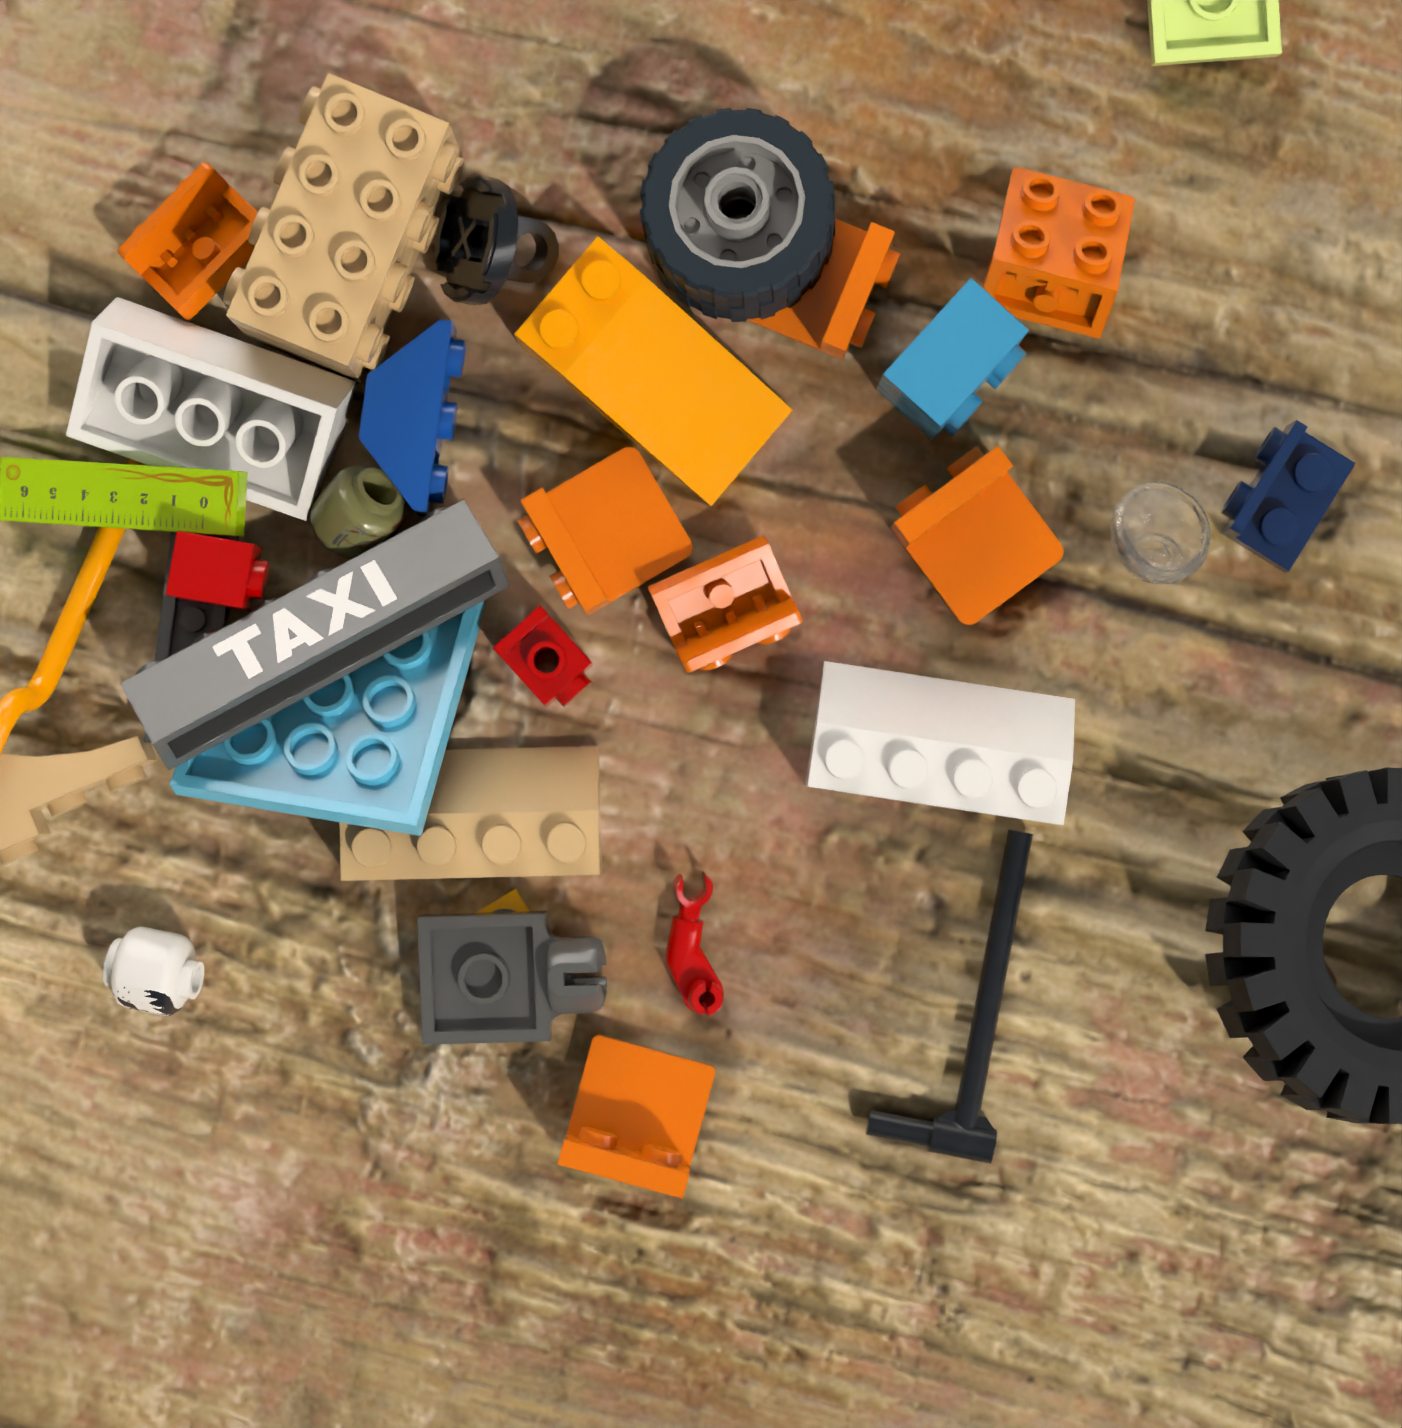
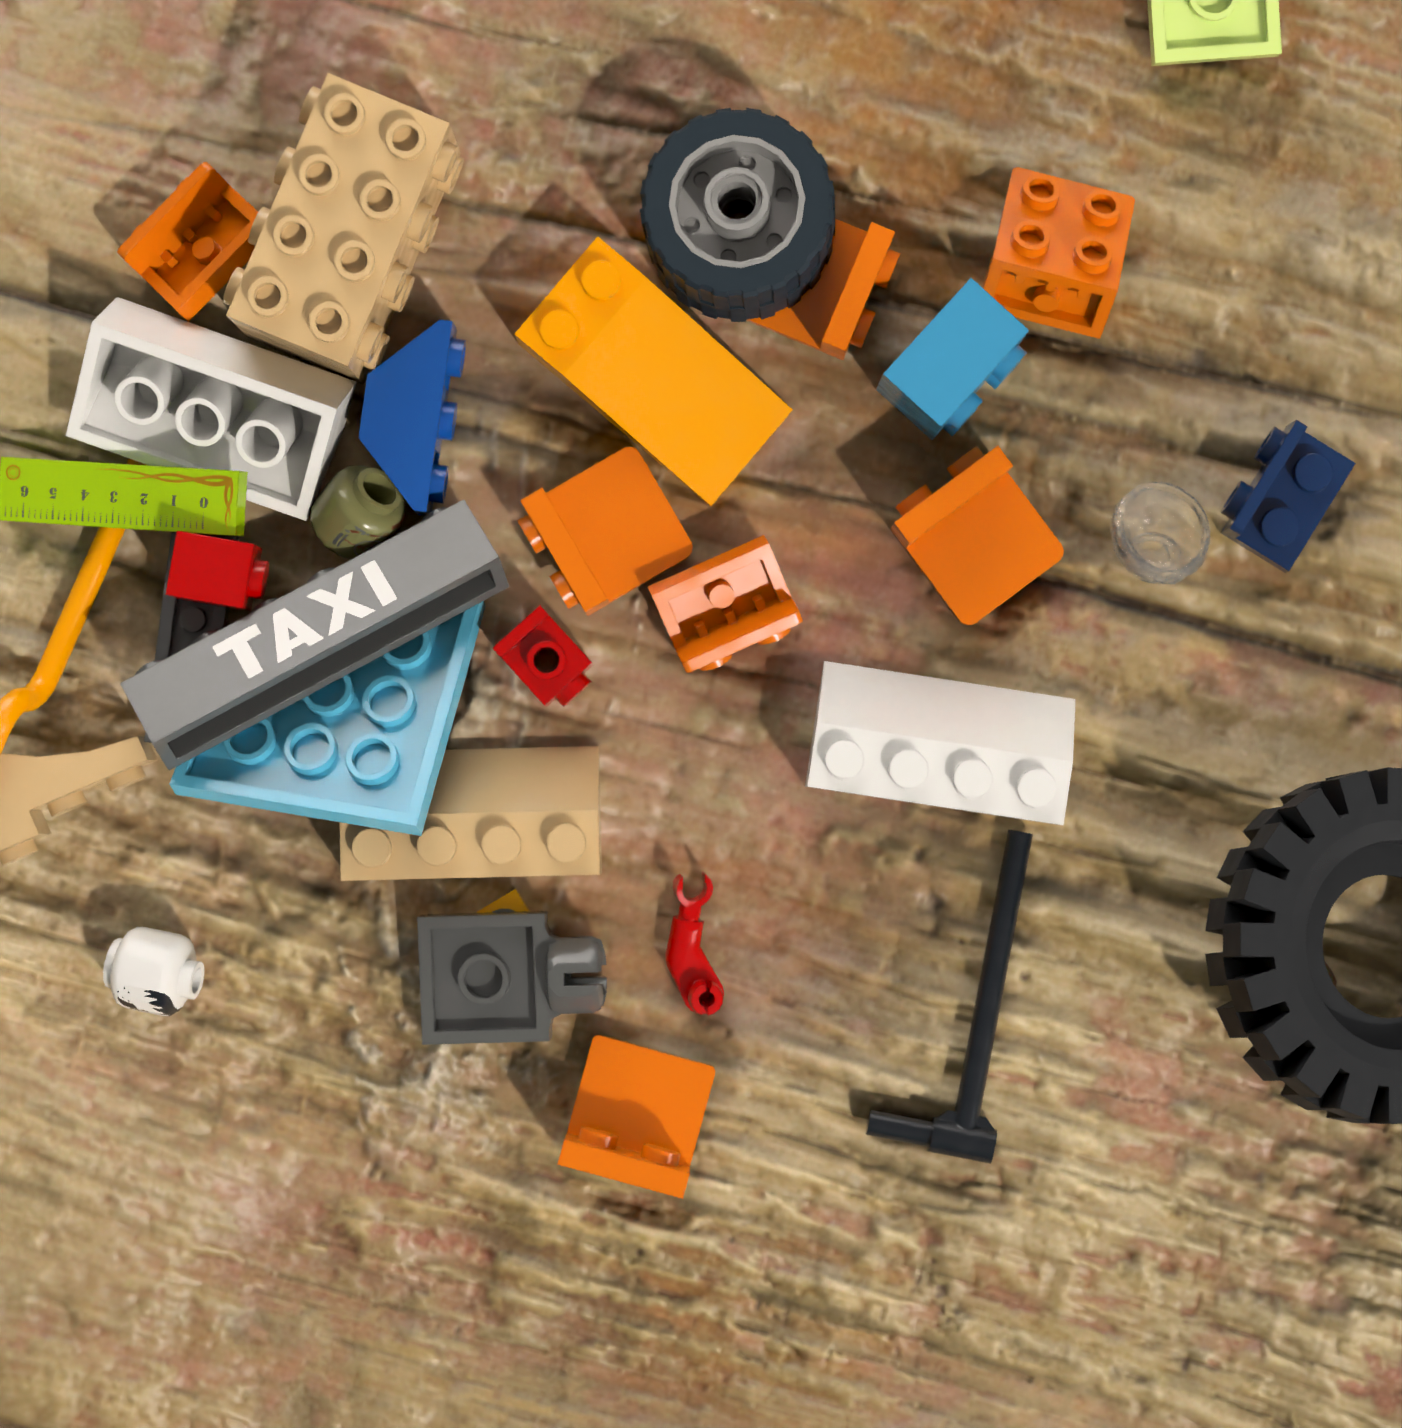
black tile [434,175,559,306] -> none

